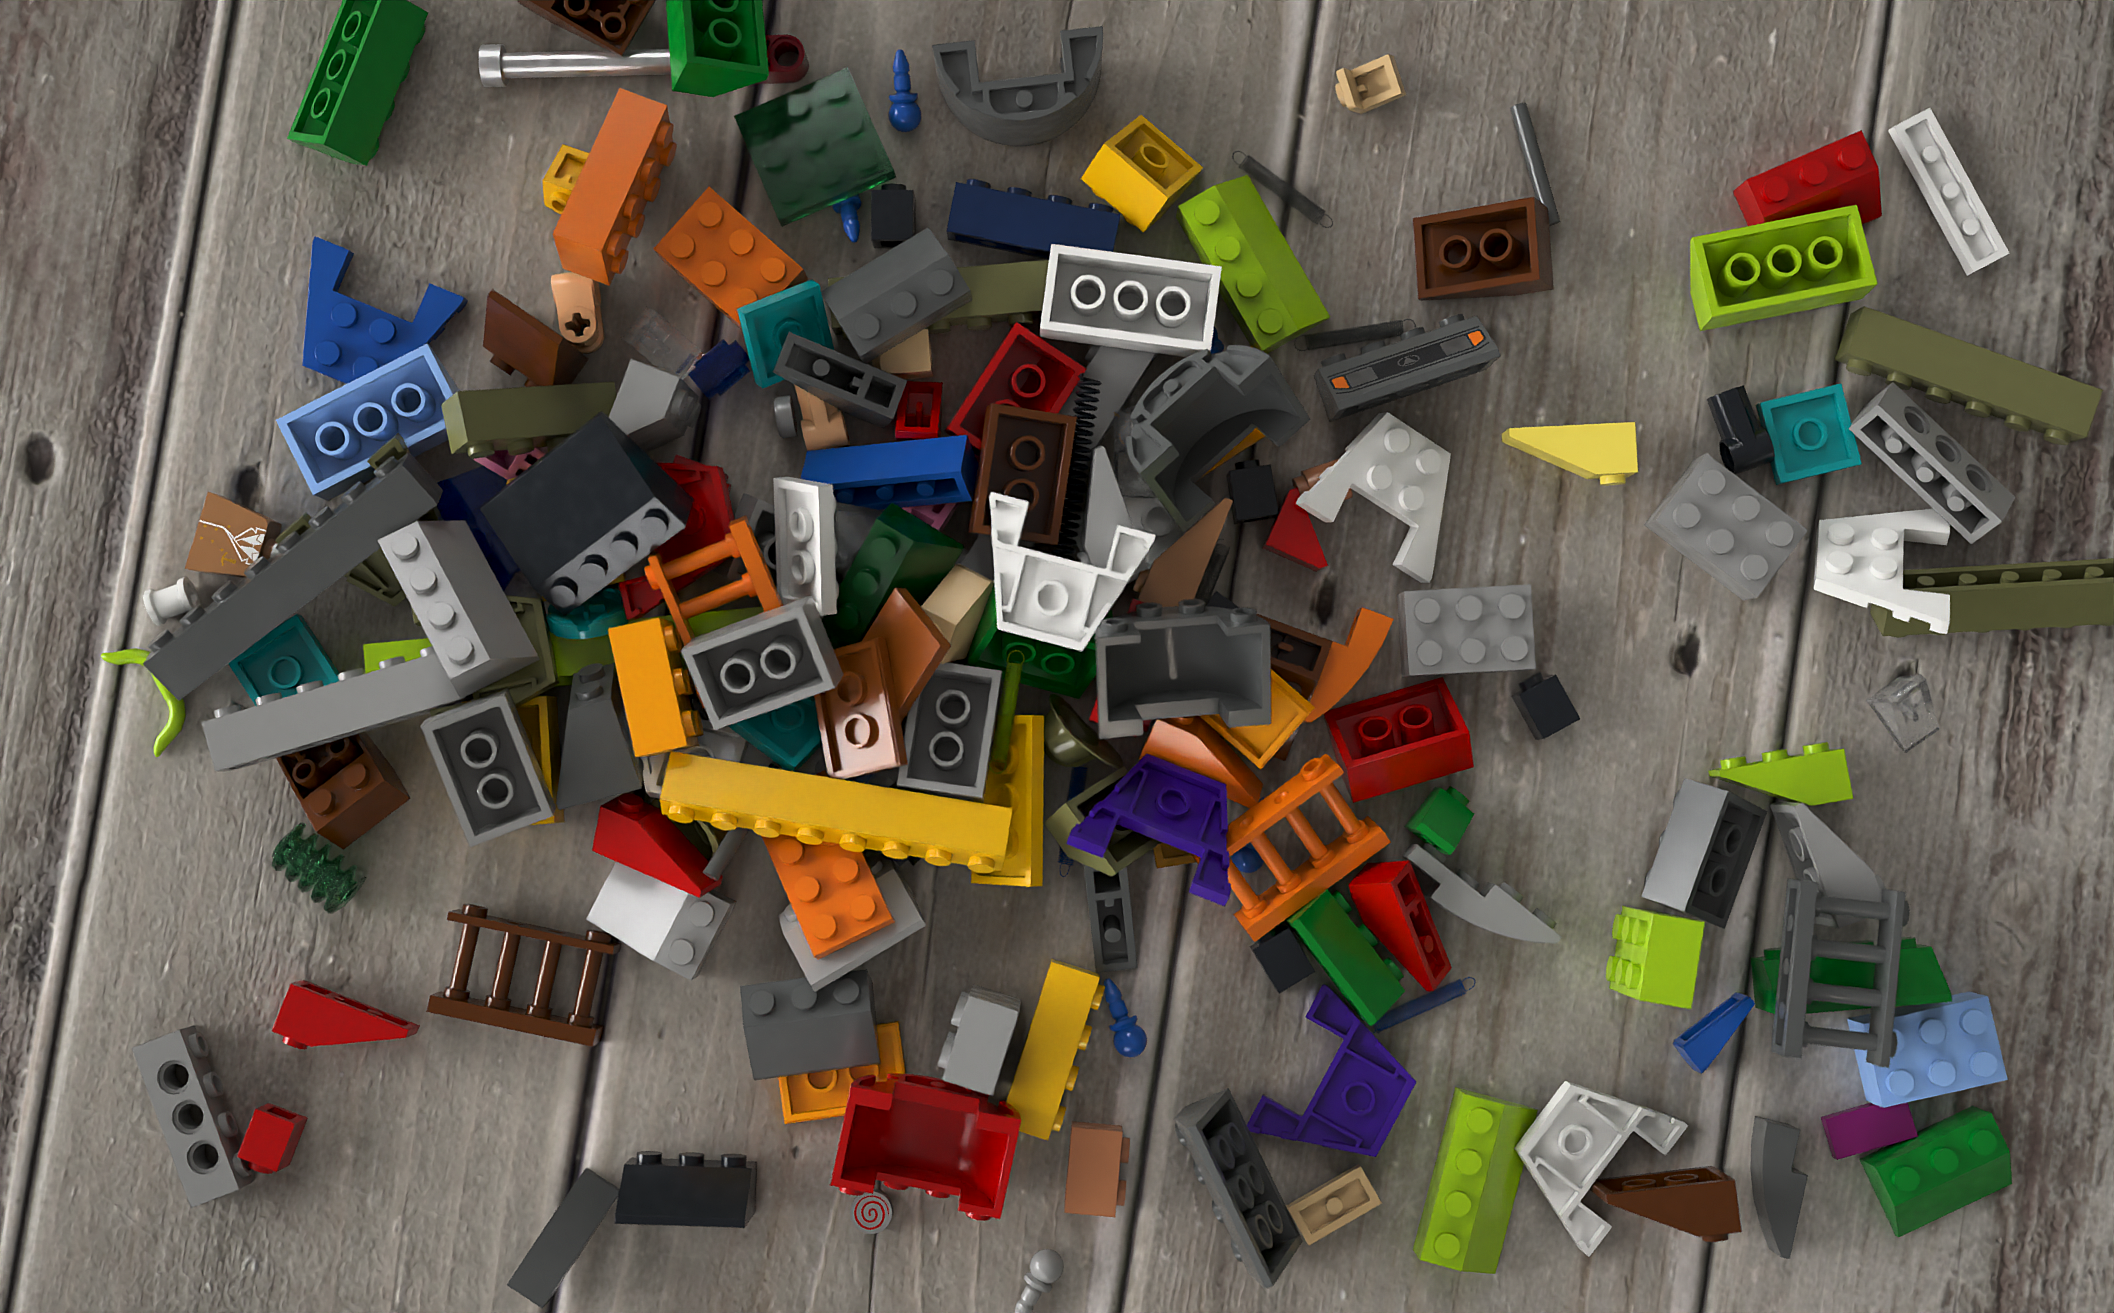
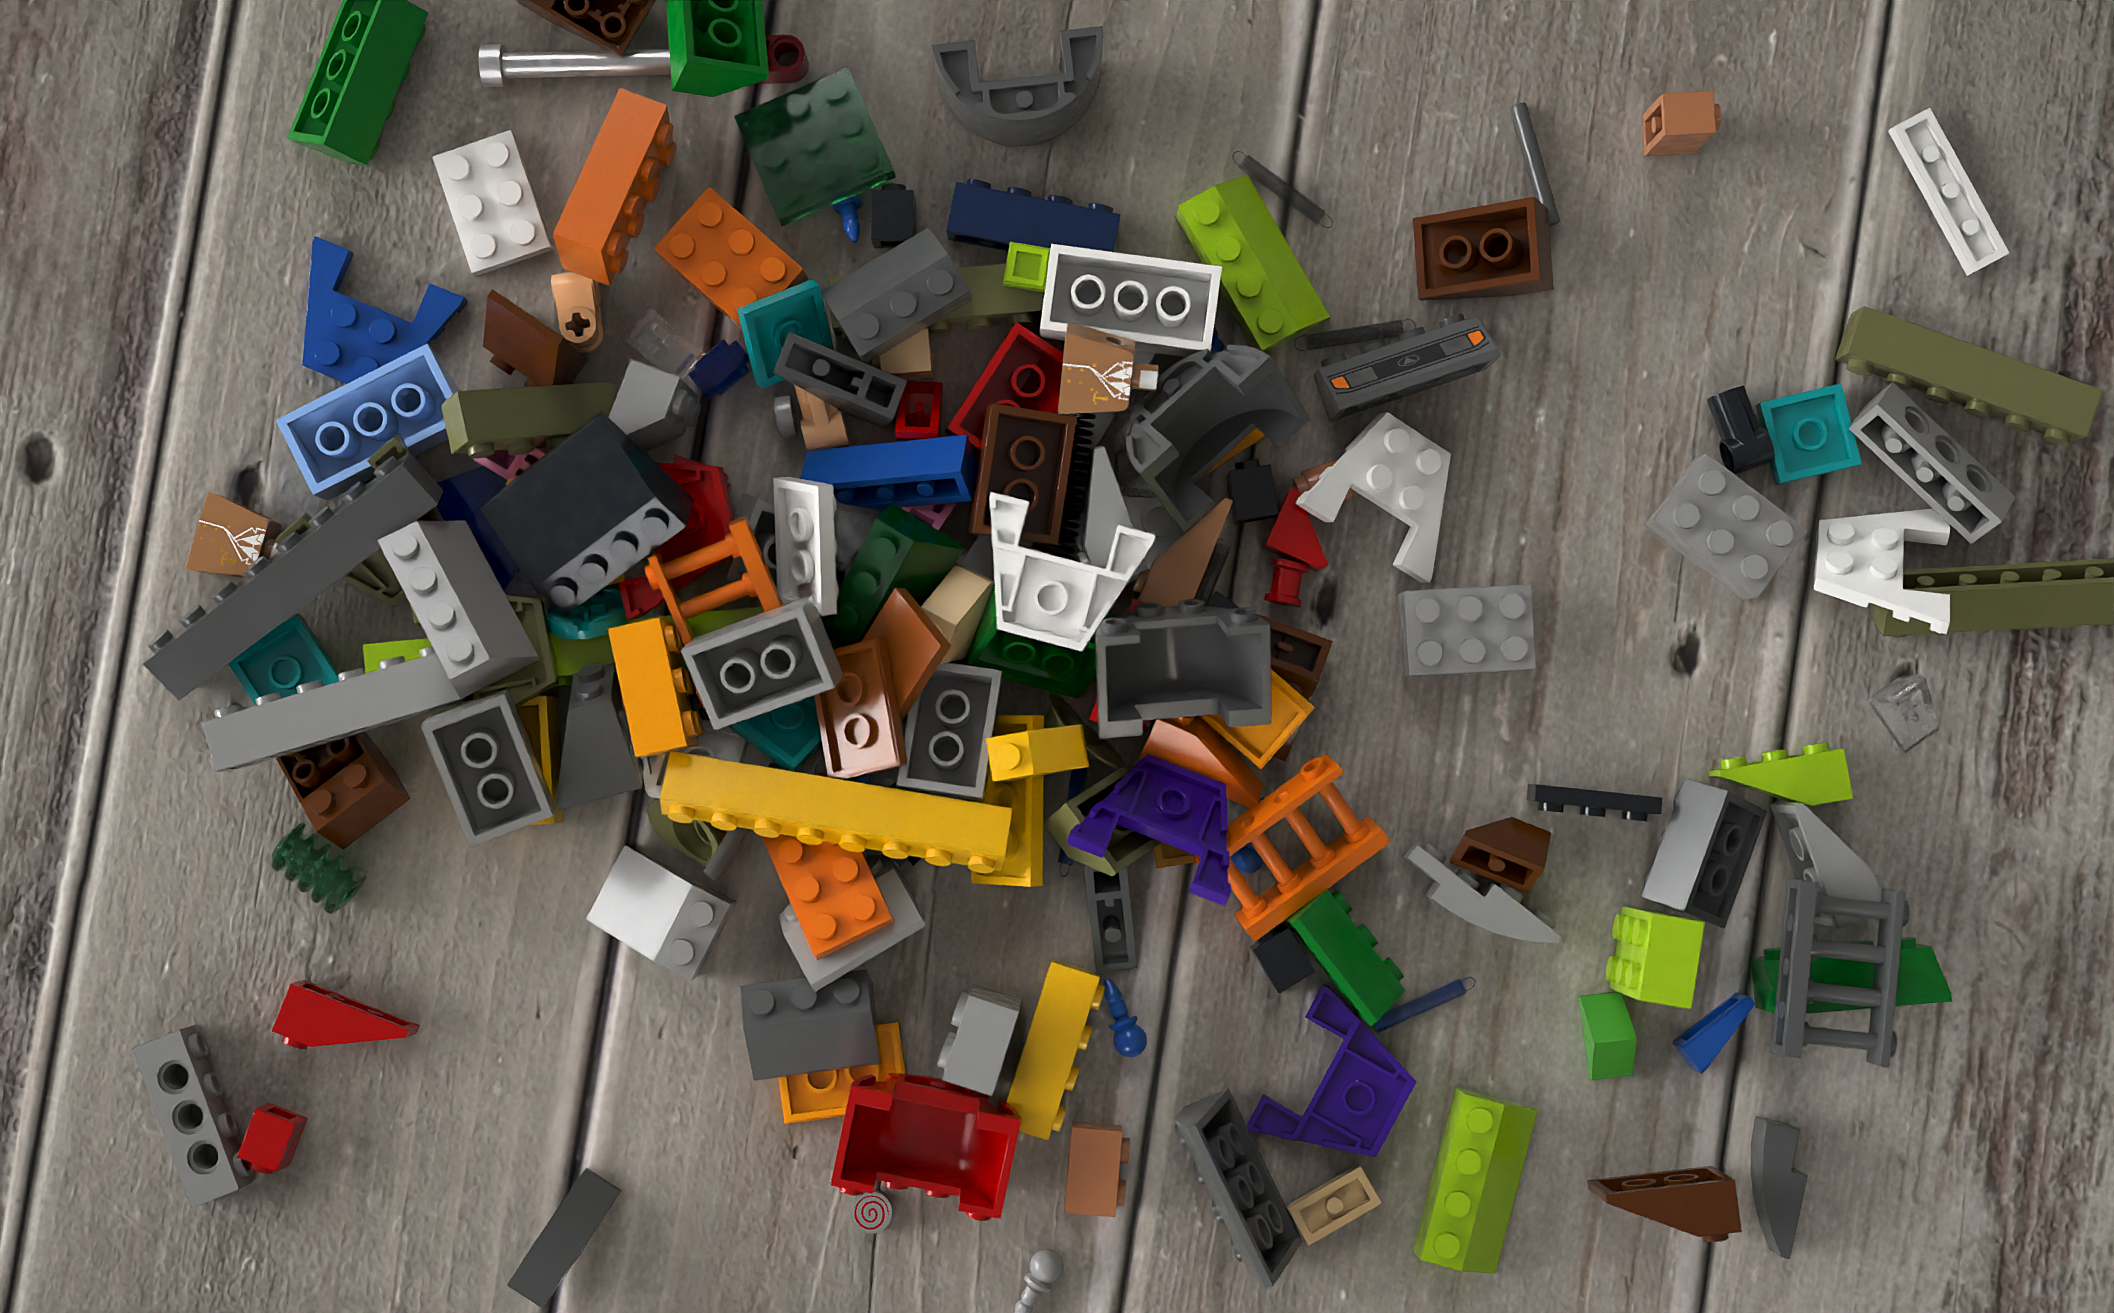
lime animal [101,648,186,757] -> none
white bush [143,577,201,626] -> none
reddish brown fence [426,904,622,1047] -> none
yellow bracket [542,144,589,214] -> none
red slope [592,793,723,898] -> none
black slope [614,1151,757,1228] -> none
blue bar [888,49,921,132] -> none
lime piece [989,650,1024,774] -> none
yellow slope [1080,115,1203,233] -> none
orange slope [1303,607,1394,724] -> none
red slope [1323,677,1474,803] -> none
tan bracket [1335,54,1406,114] -> none
red slope [1348,860,1452,991] -> none
green slope [1404,786,1474,855] -> none
light yellow slope [1502,422,1638,486] -> none
black brick [1511,672,1580,740] -> none
white wing [1514,1081,1689,1257] -> none
lime slope [1690,205,1878,331] -> none
red slope [1733,130,1882,226] -> none
magenta tile [1821,1102,1918,1160] -> none
light blue brick [1847,991,2008,1108] -> none
green slope [1859,1106,2012,1238] -> none
none -> white plate [432,130,554,276]
none -> yellow slope [986,724,1089,781]
none -> lime tile [1003,242,1051,293]
none -> medium nougat torso [1058,323,1159,414]
none -> red bush [1264,558,1309,607]
none -> reddish brown slope [1449,817,1551,894]
none -> black plate [1526,784,1663,822]
none -> bright green slope [1578,991,1637,1081]
none -> nougat brick [1642,91,1721,156]

